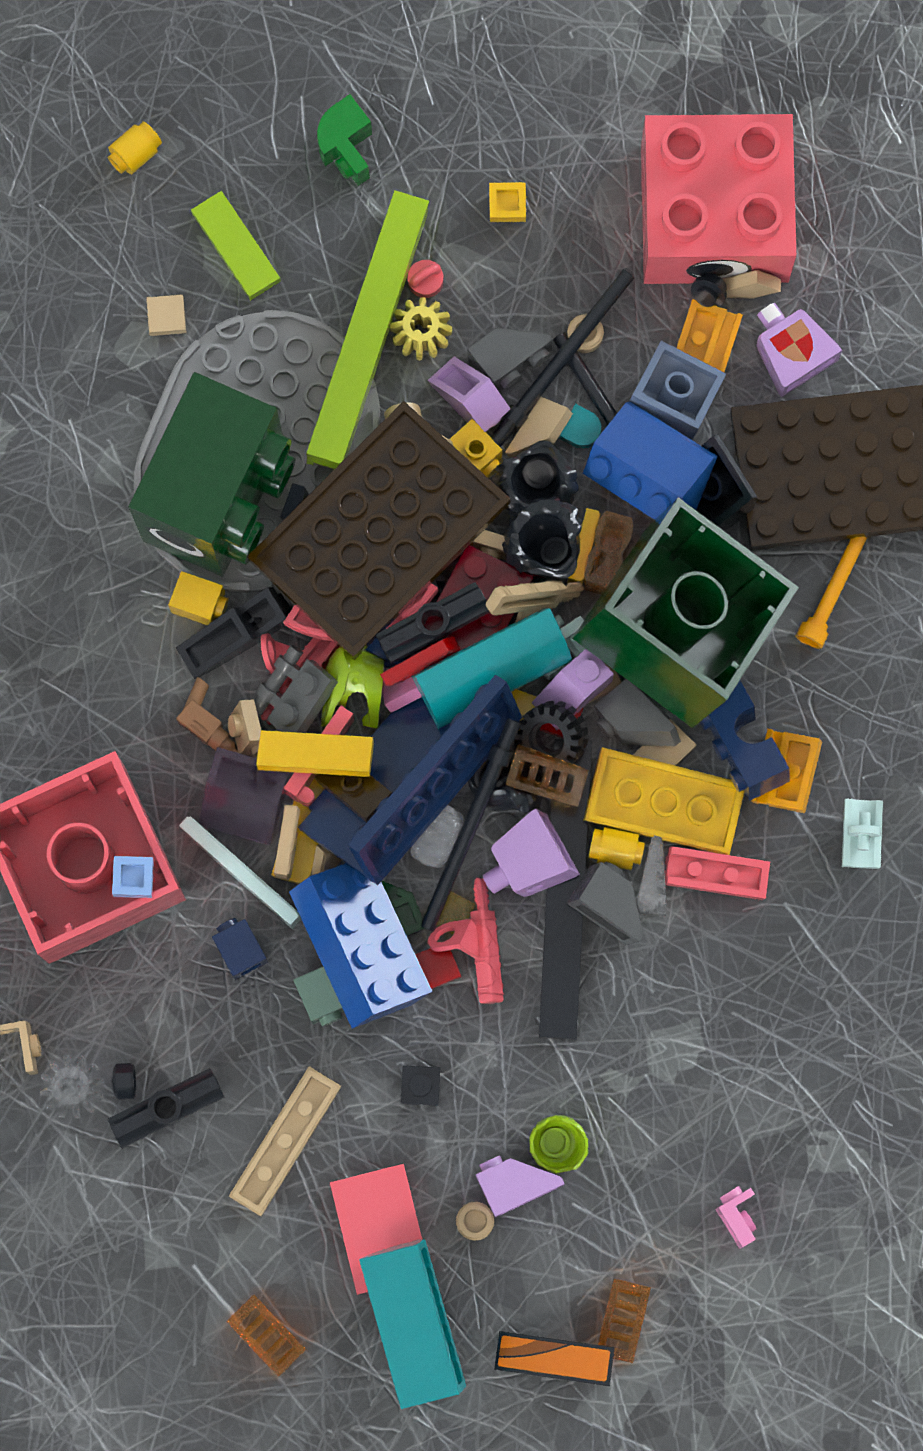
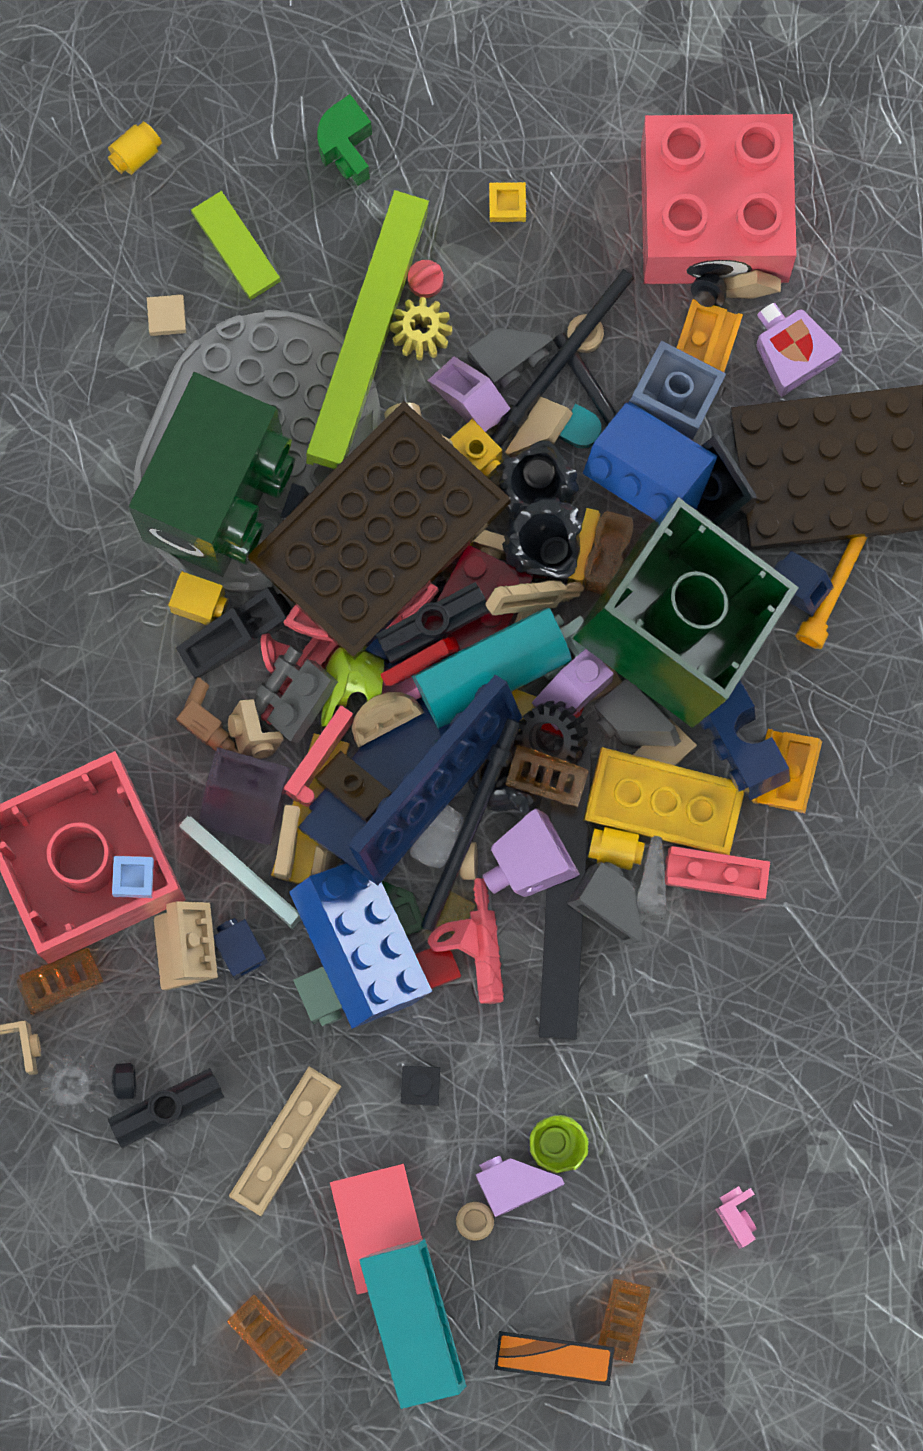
yellow tile [256,730,374,777] -> none
light aqua hips [842,799,883,869] -> none
none -> clear orange slope [17,947,103,1015]
none -> tan bracket [154,901,218,990]
none -> tan tile [352,692,424,747]
none -> tan tile [460,842,478,880]
none -> dark blue brick [774,551,834,616]

